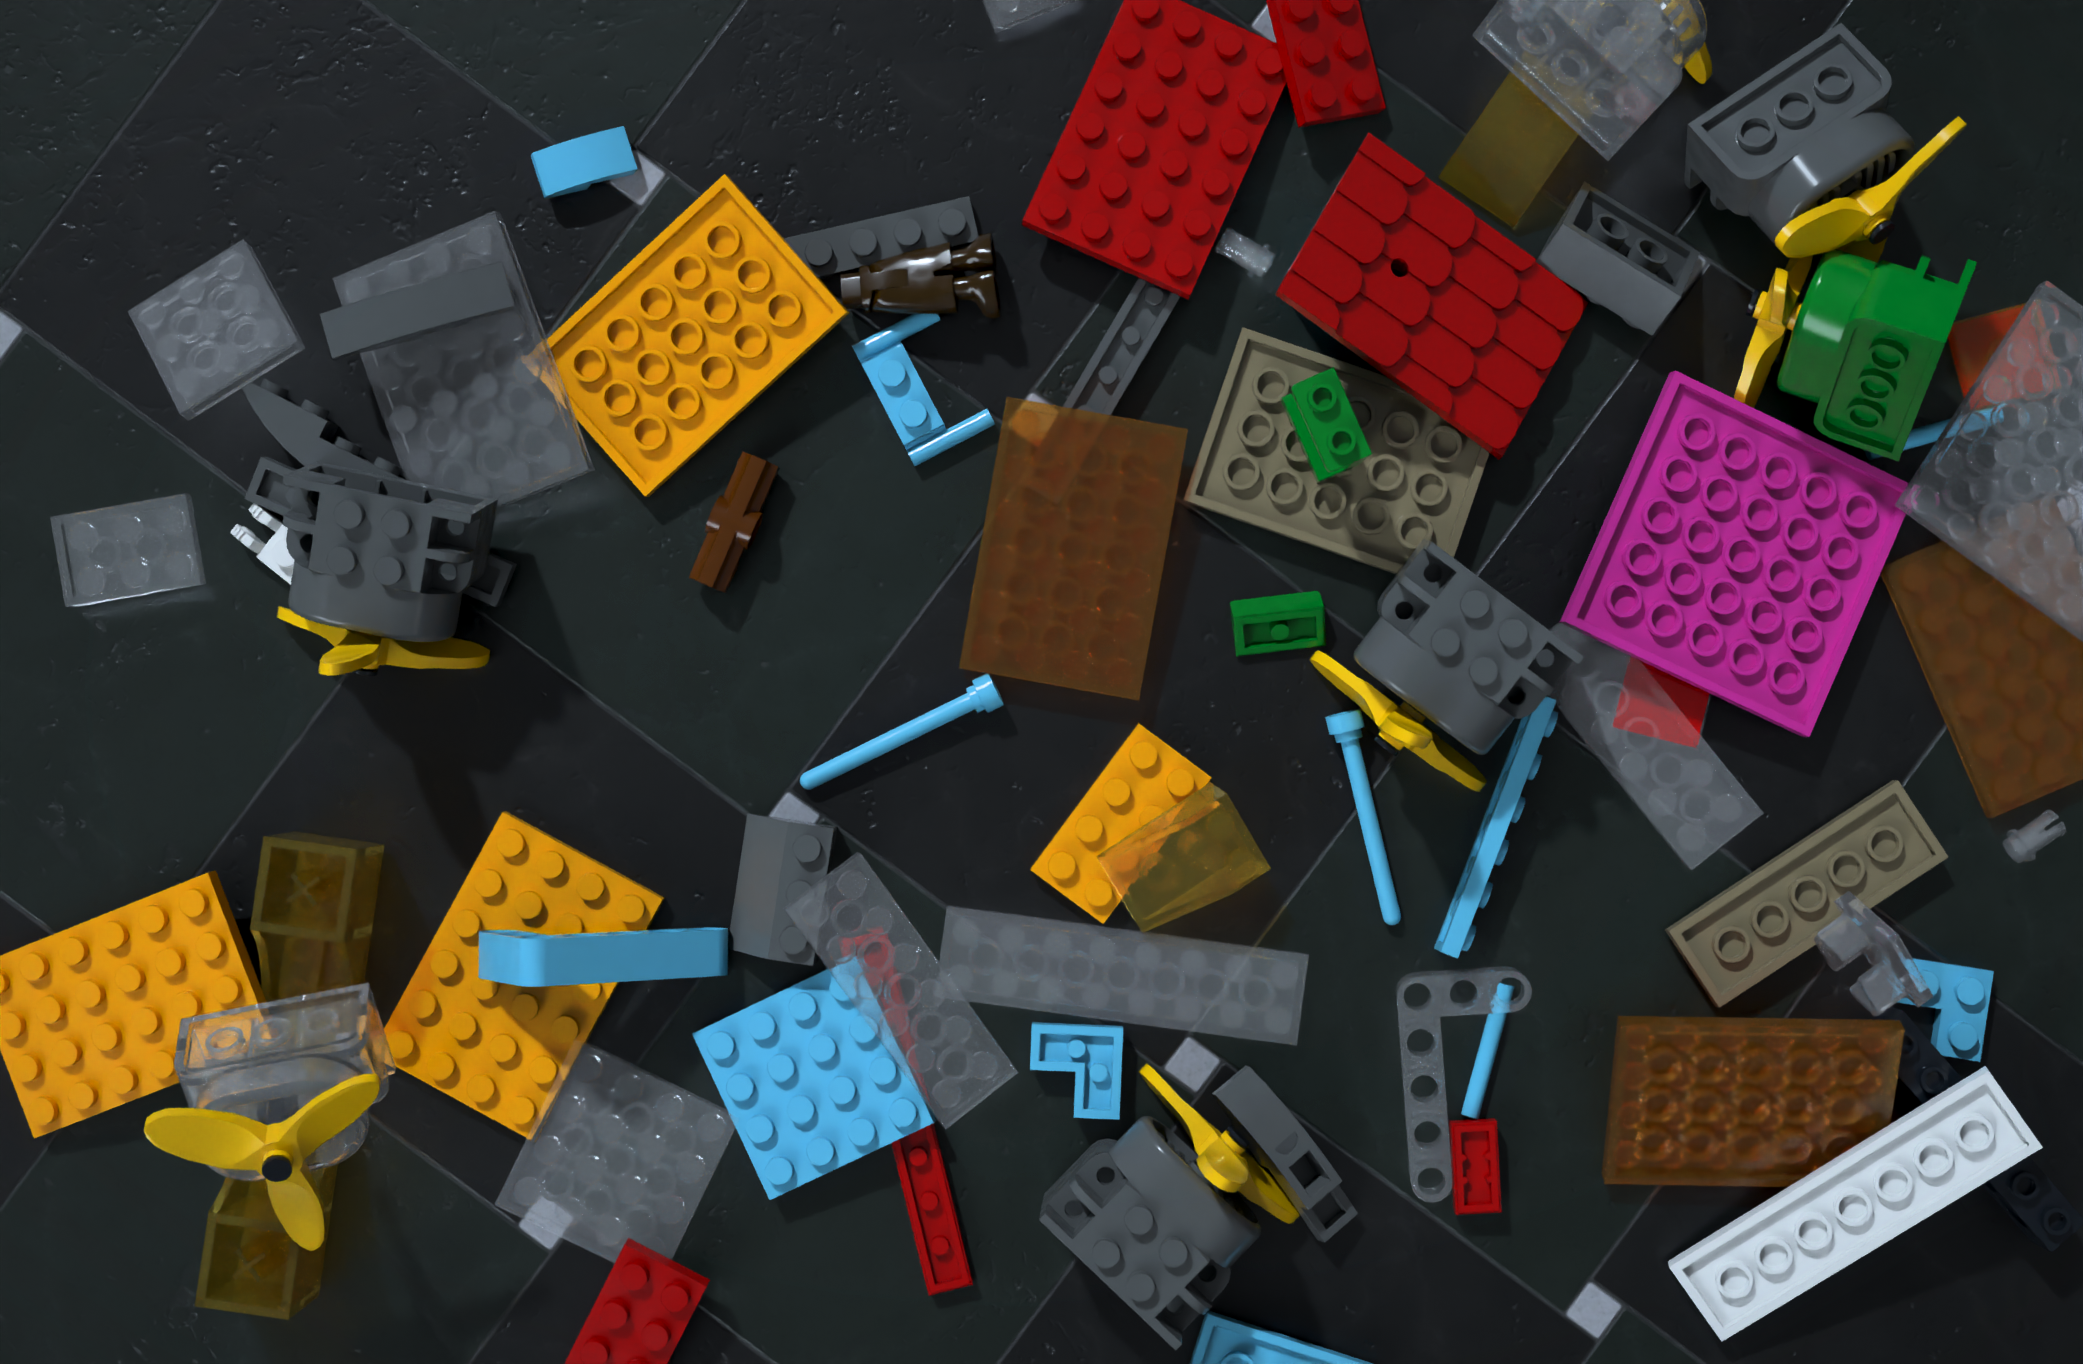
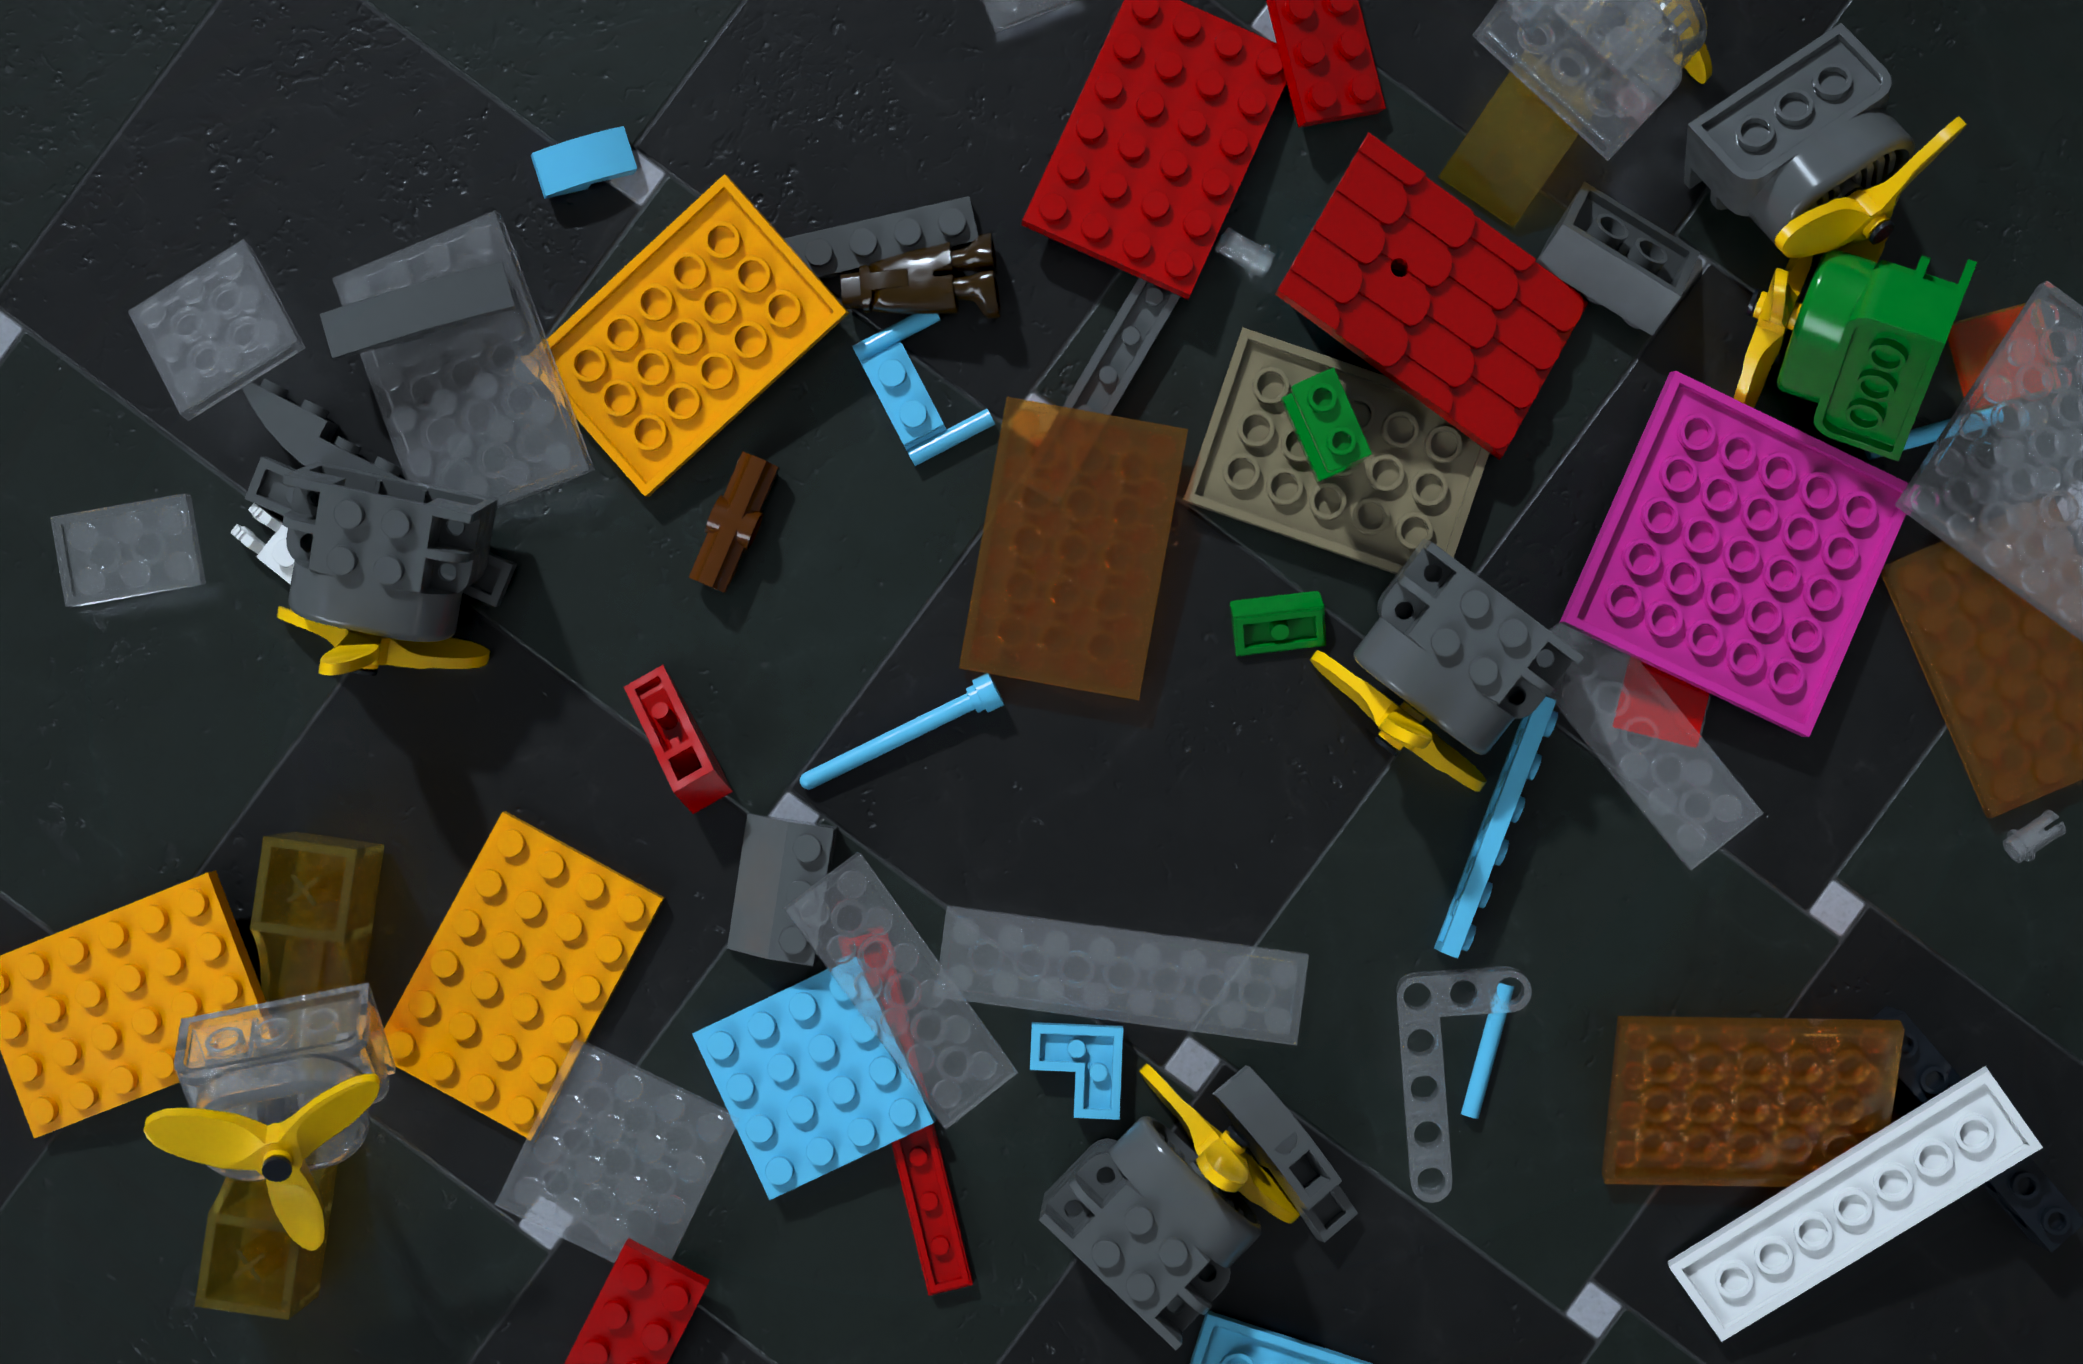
medium azure beam [478,927,728,987] -> none
light orange plate [1030,723,1212,924] -> none
clear yellow slope [1096,782,1271,933] -> none
medium azure piece [1325,709,1401,925] -> none
red plate [1449,1118,1502,1215] -> none
dark tan plate [1665,780,1948,1008] -> none
clear panel [1814,891,1934,1016] -> none
medium azure plate [1891,956,1994,1062] -> none
none -> red slope [624,665,733,814]

